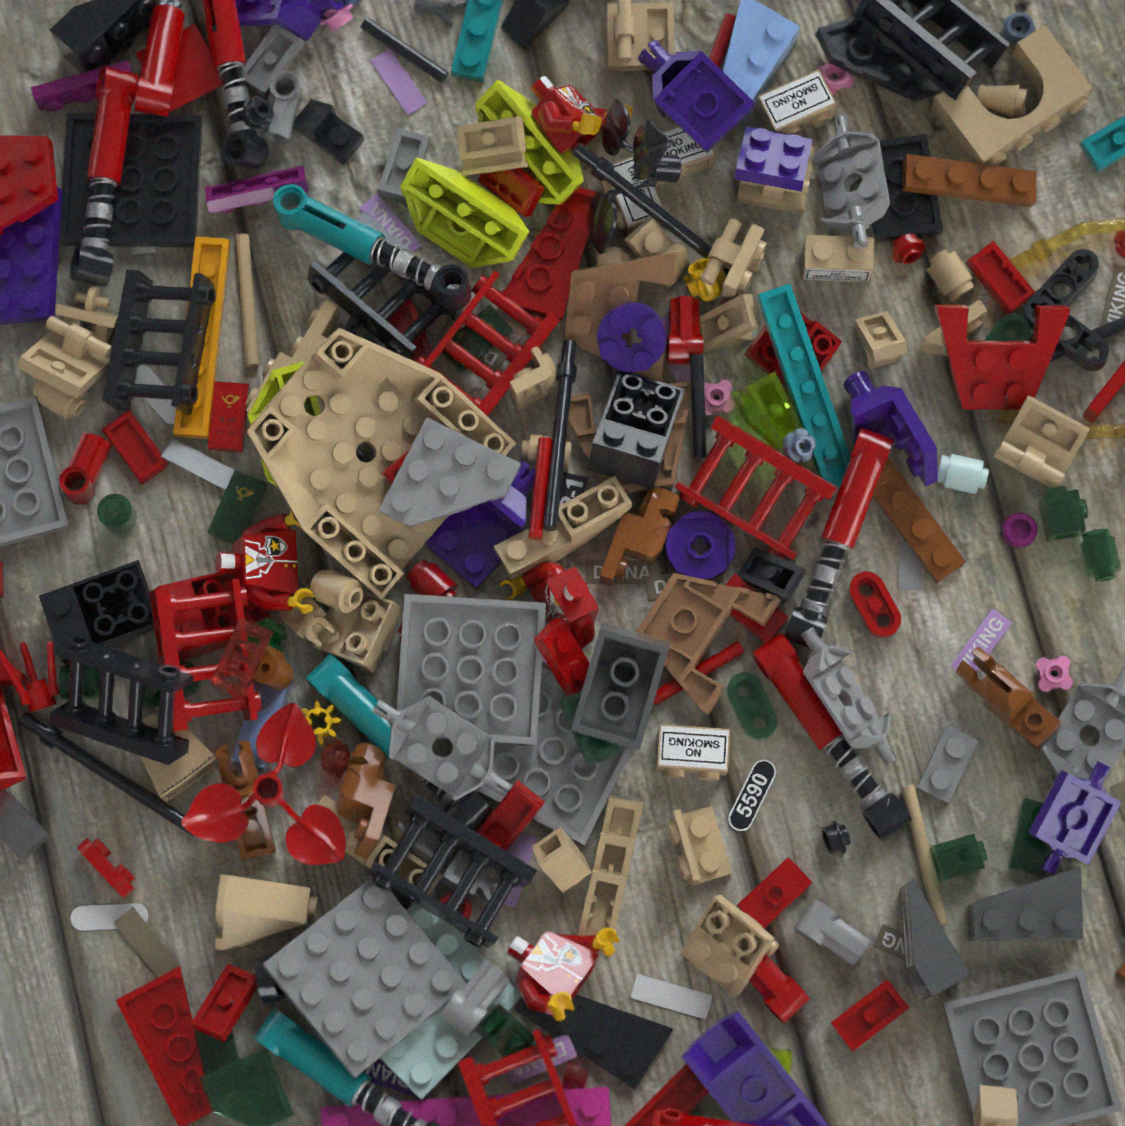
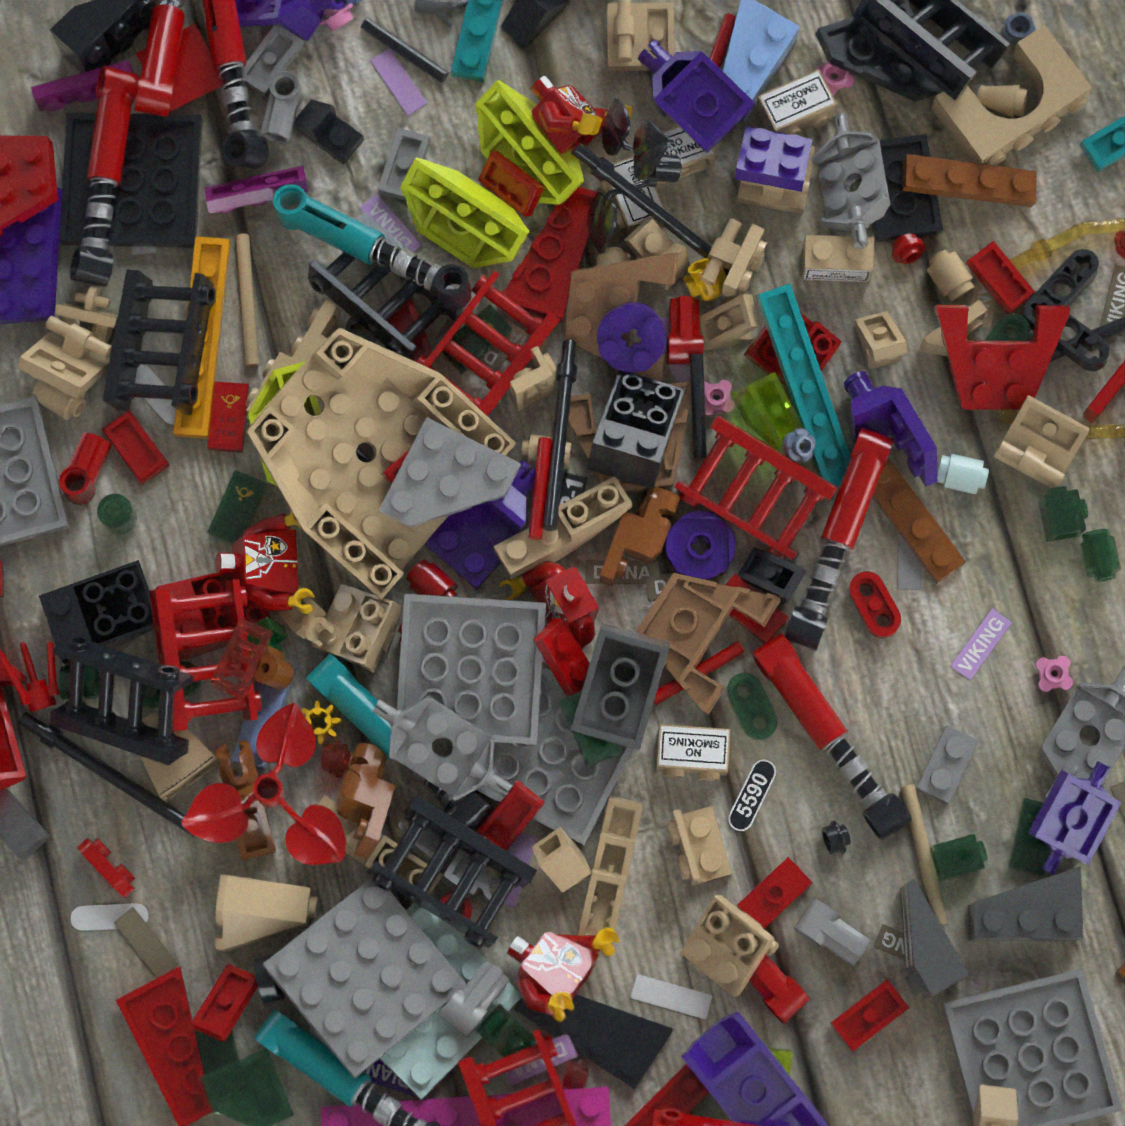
light grey sticker [161,438,236,490] -> none
black plate [241,96,274,129] -> none
tan brick [310,569,363,613] -> none
tan plate [457,117,528,176] -> none
light grey plate [801,627,898,766] -> none
dark orange plate [956,647,1061,750] -> none
magenta tile [1001,512,1038,549] -> none

